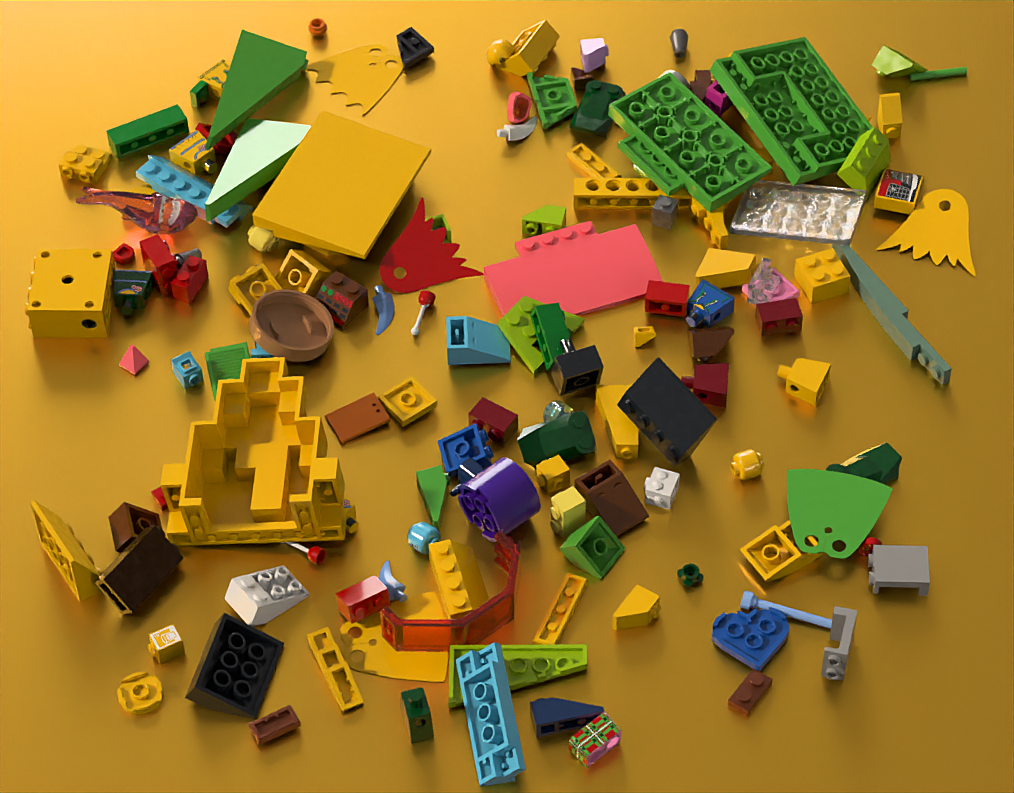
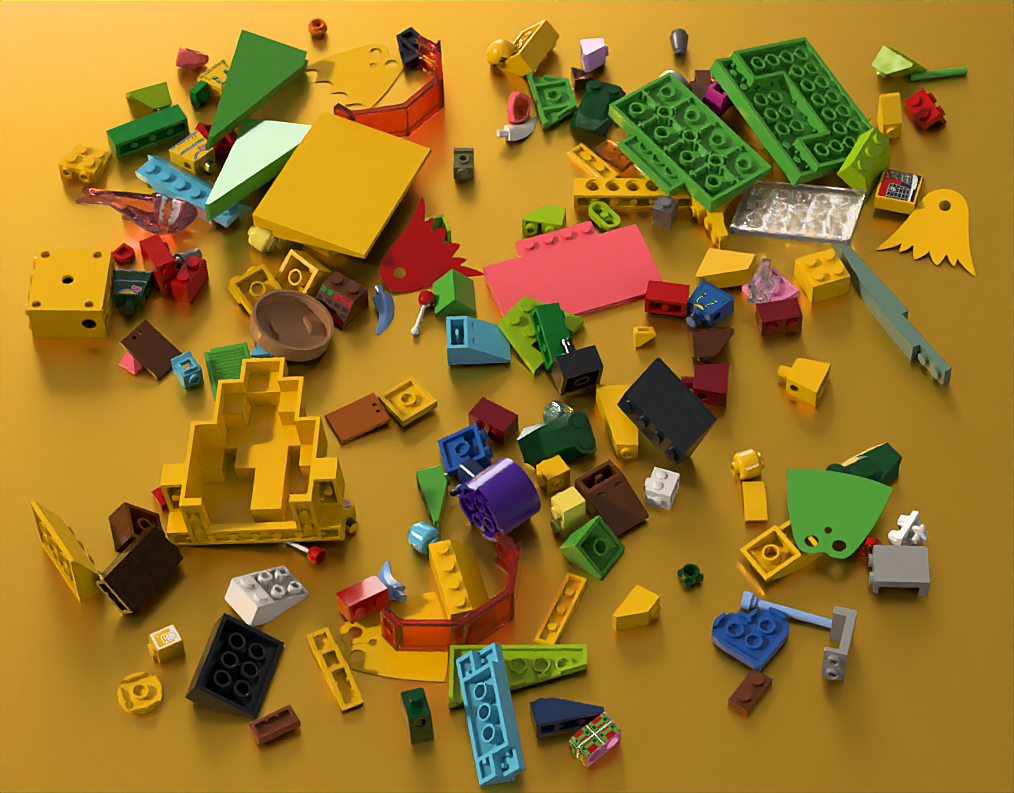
none -> reddish brown container [119,320,182,380]
none -> lime slope [125,82,173,111]
none -> coral rock [175,47,209,71]
none -> clear red panel [333,36,445,137]
none -> bright green slope [433,269,476,317]
none -> olive brick [453,148,474,179]
none -> lime plate [588,201,621,232]
none -> clear orange plate [594,139,634,172]
none -> yellow slope [742,481,768,523]
none -> white hips [888,510,928,546]
none -> red bracket [904,88,947,131]

